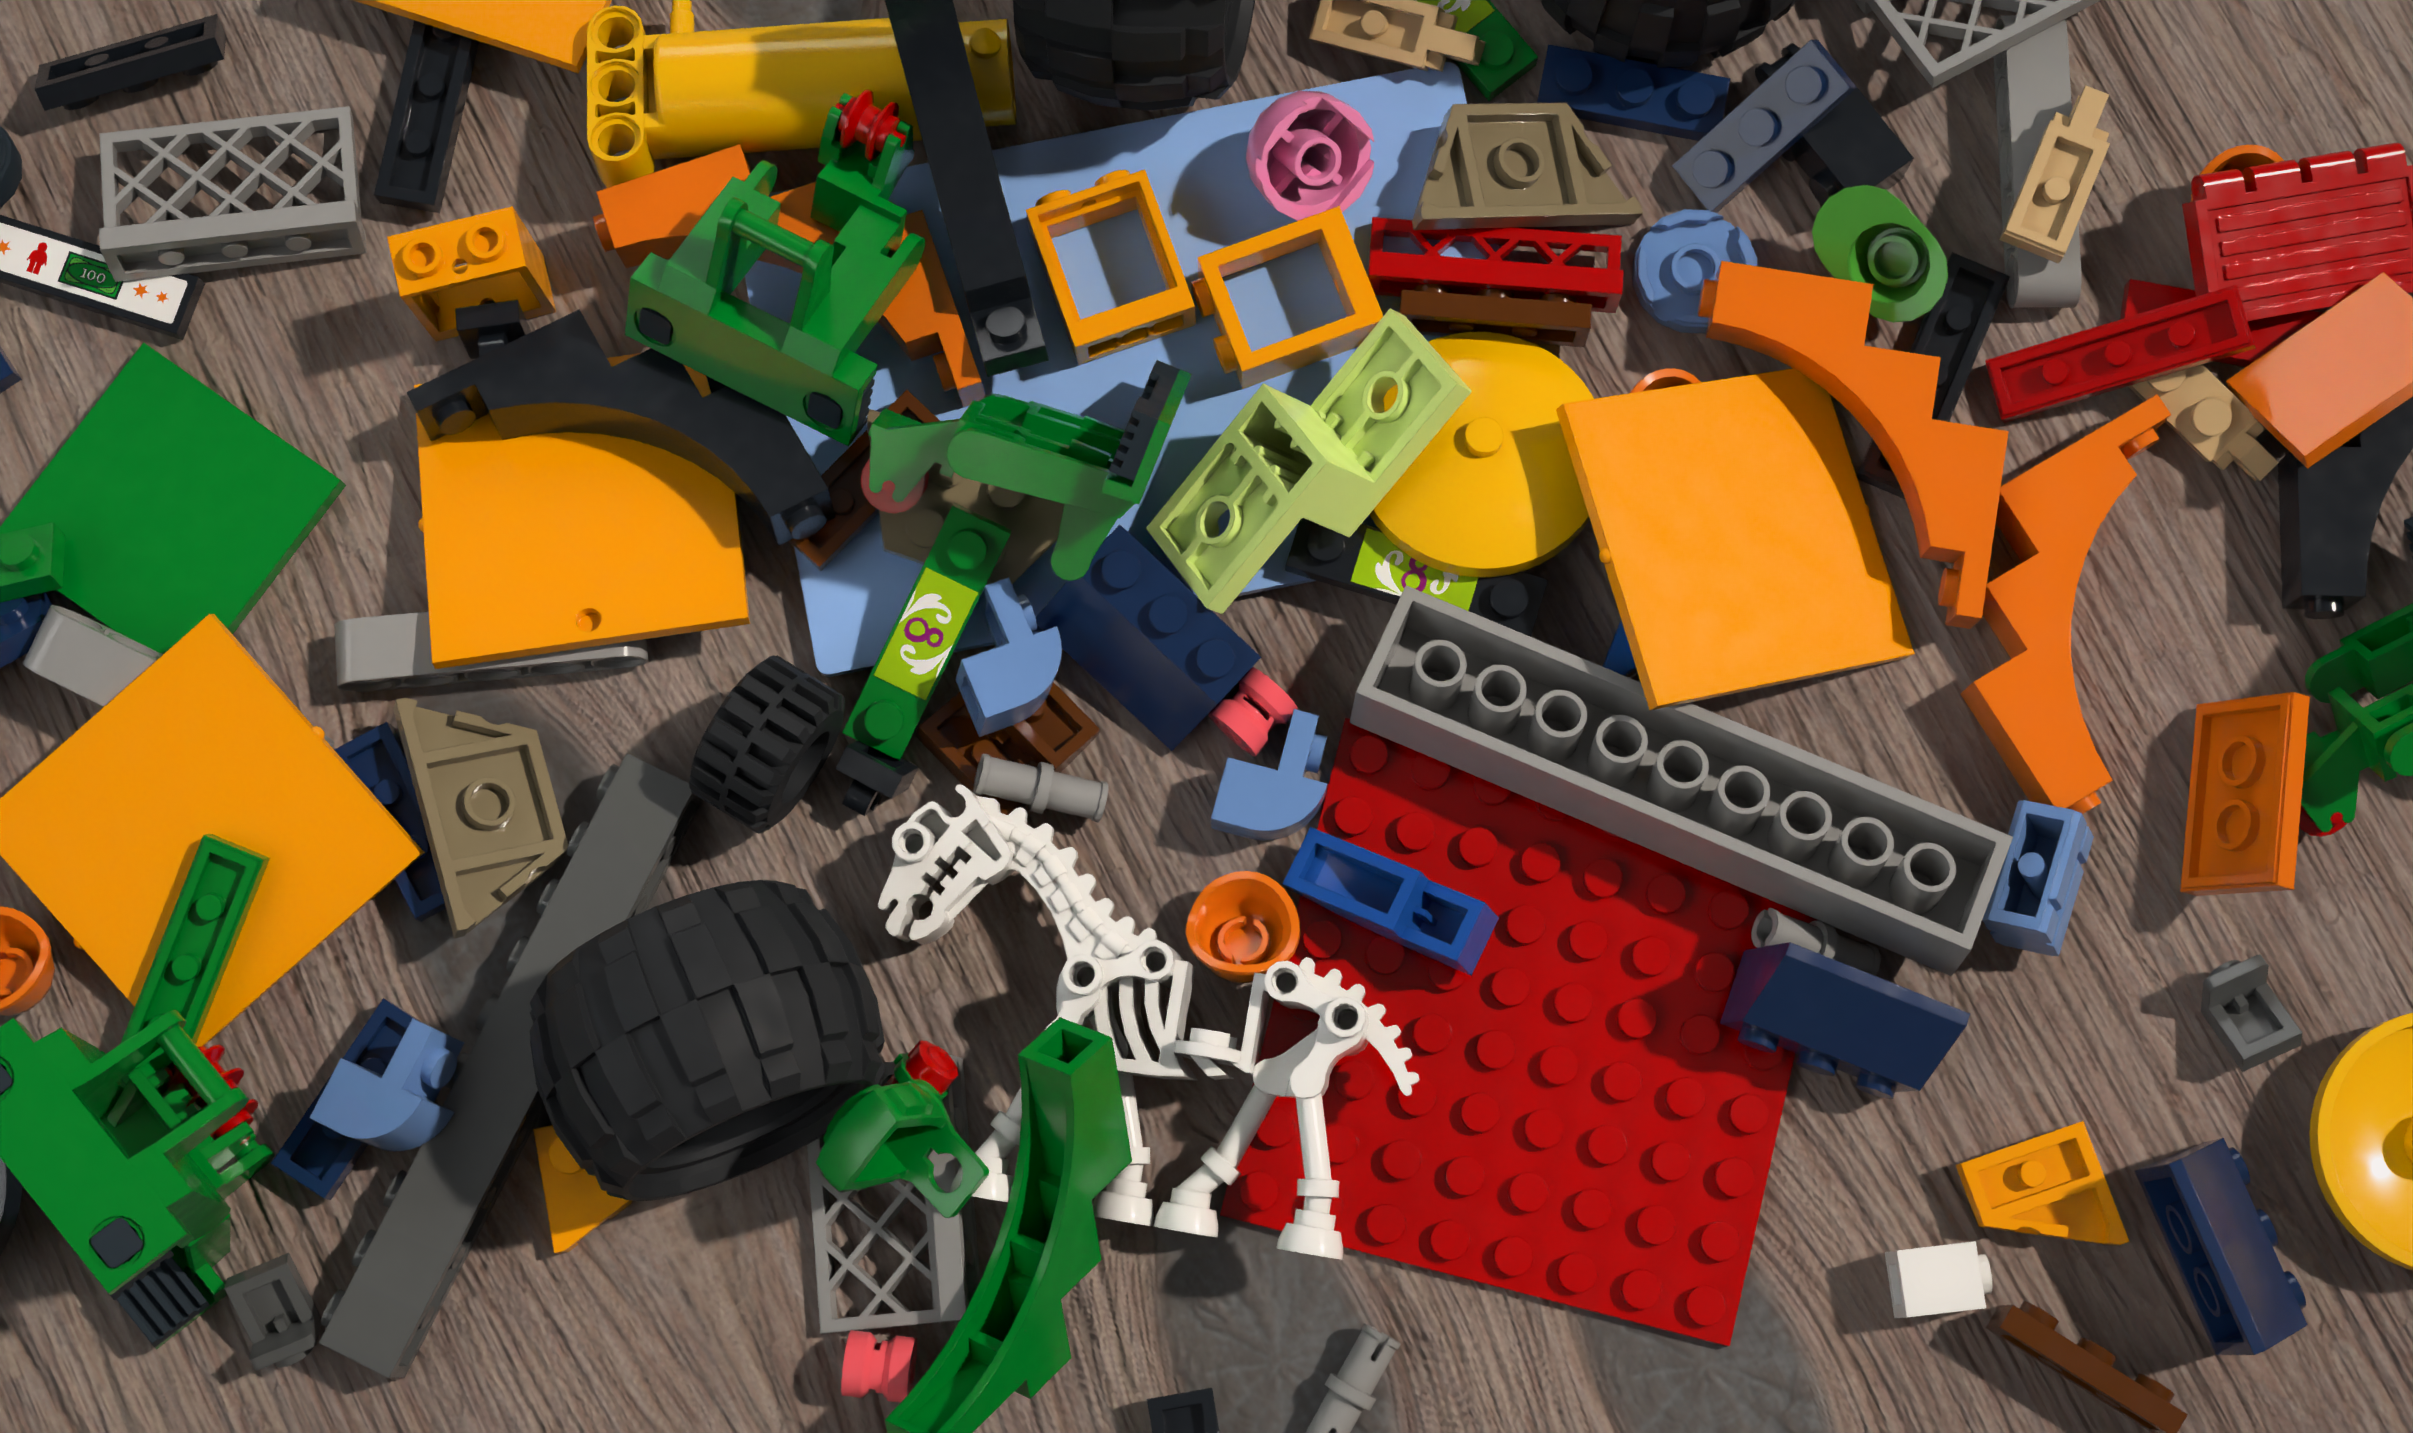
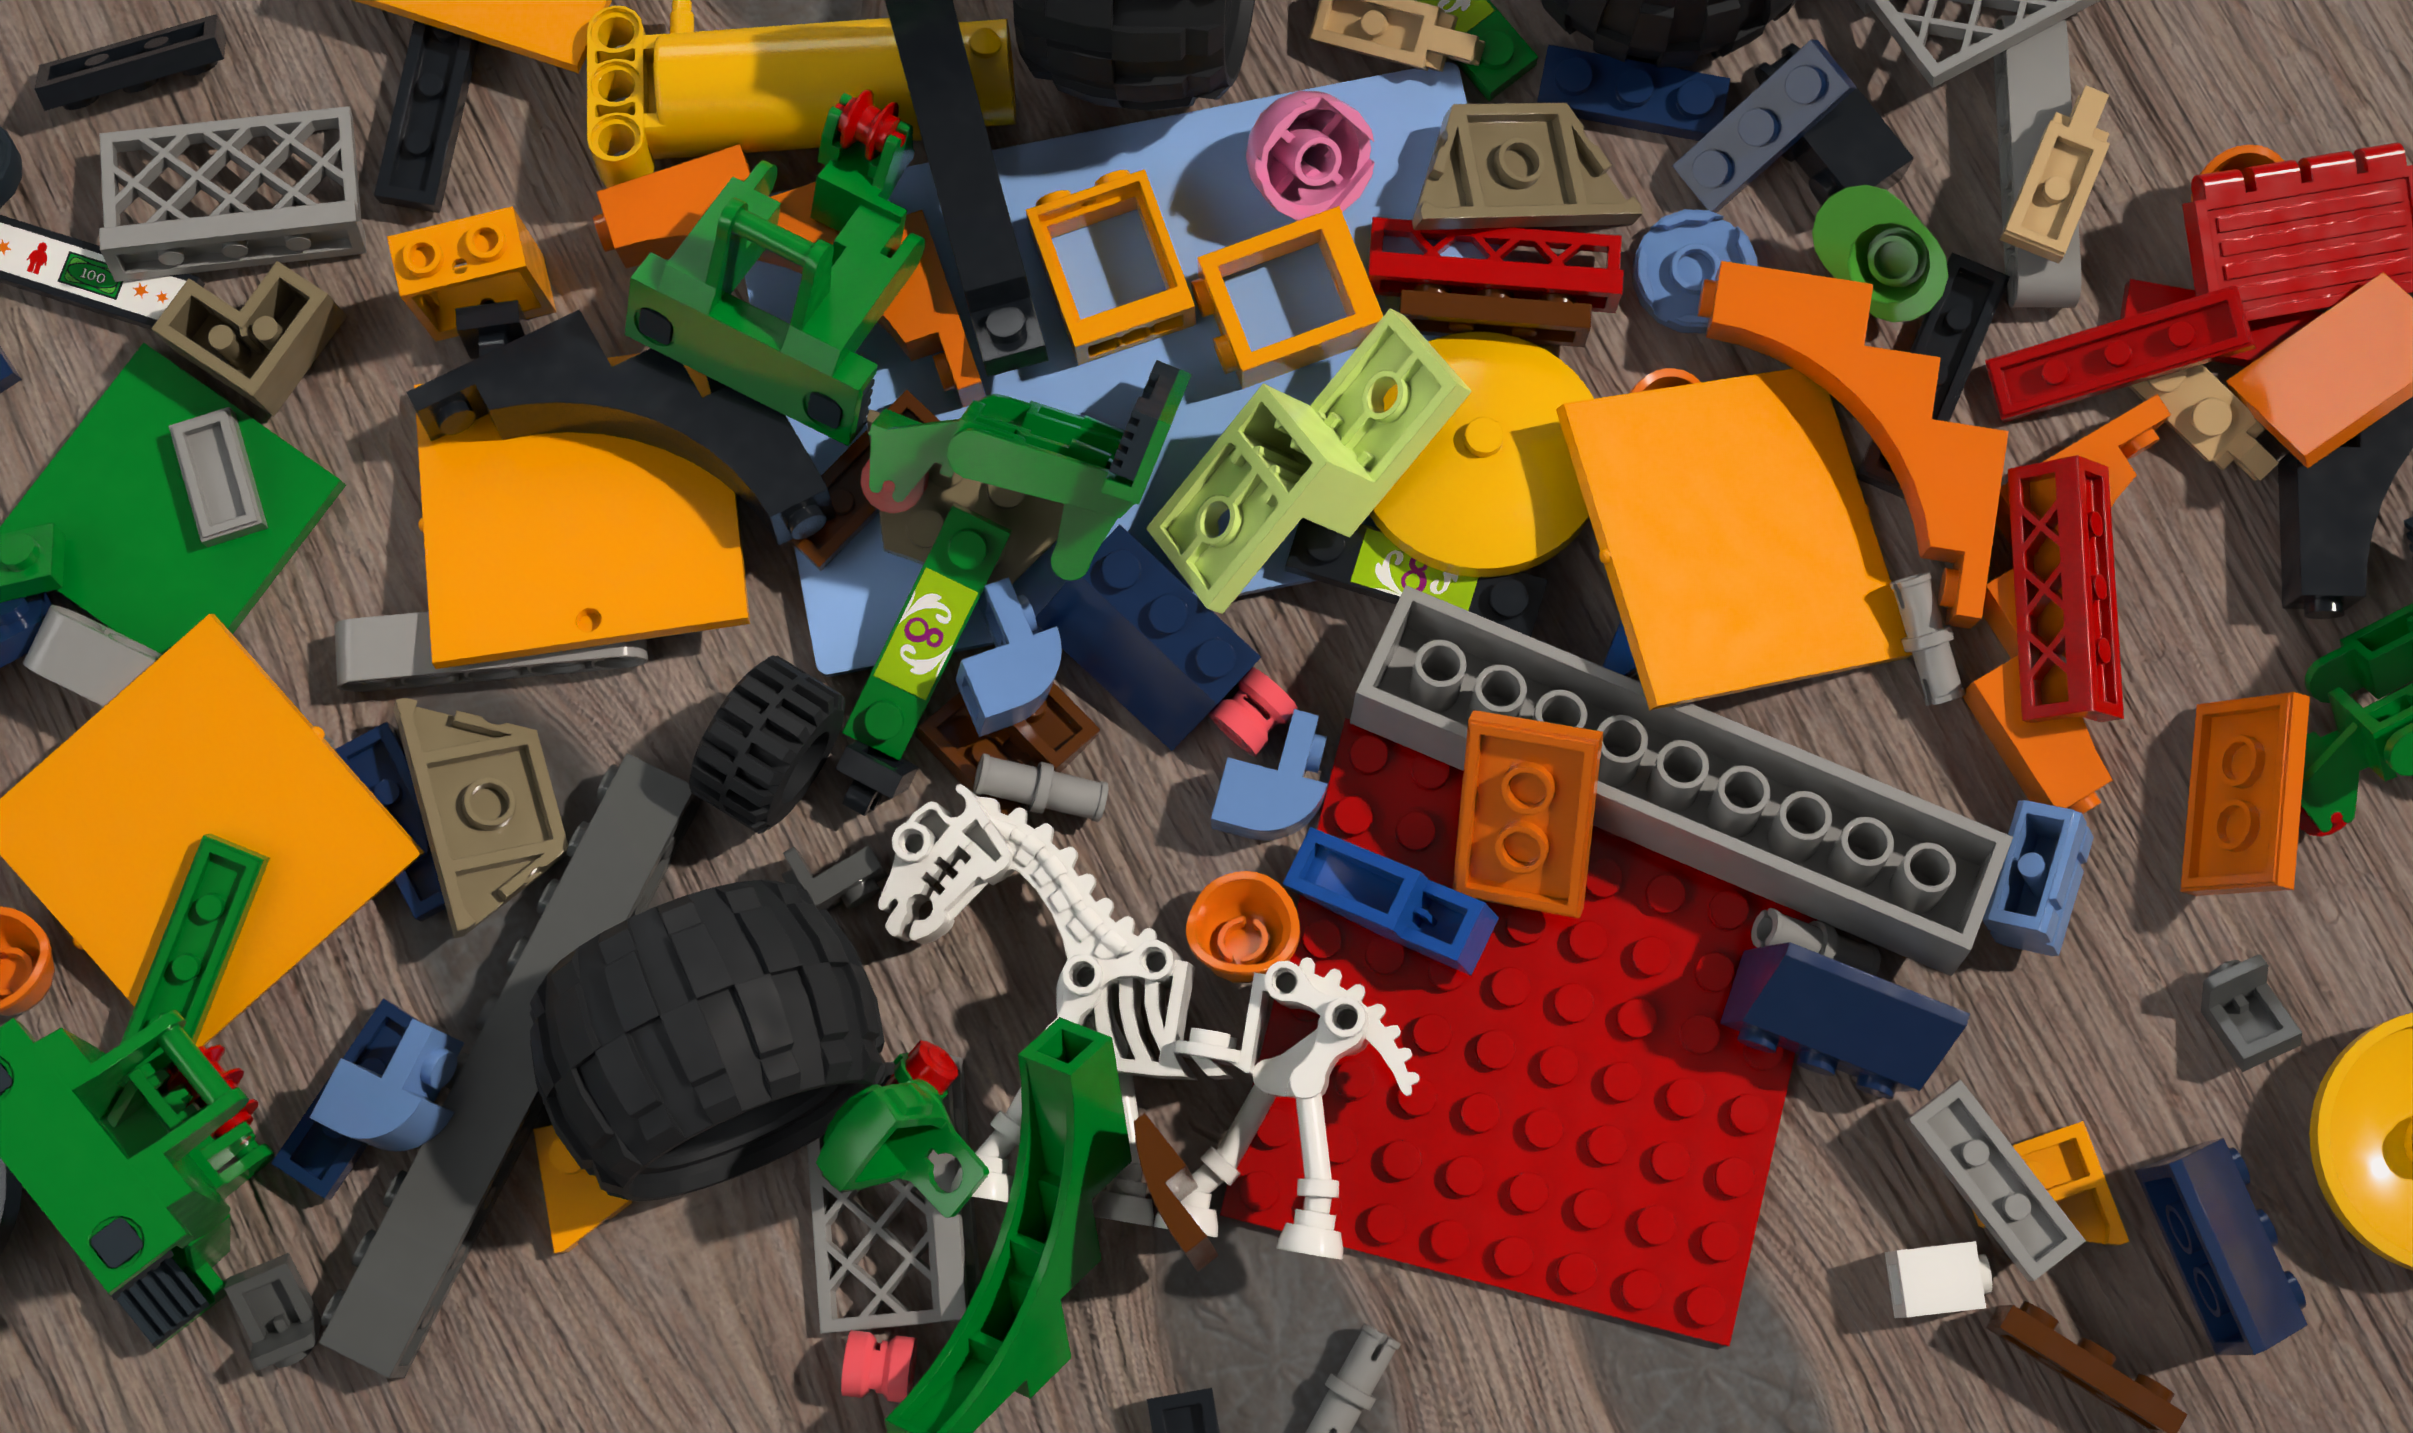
none -> dark tan brick [151,261,347,416]
none -> light grey tile [169,407,268,547]
none -> dark grey bracket [781,845,888,912]
none -> reddish brown slope [1134,1113,1219,1272]
none -> orange tile [1453,710,1603,918]
none -> light grey pin [1889,572,1966,706]
none -> light grey plate [1904,1080,2086,1282]
none -> red fence [2008,455,2124,723]

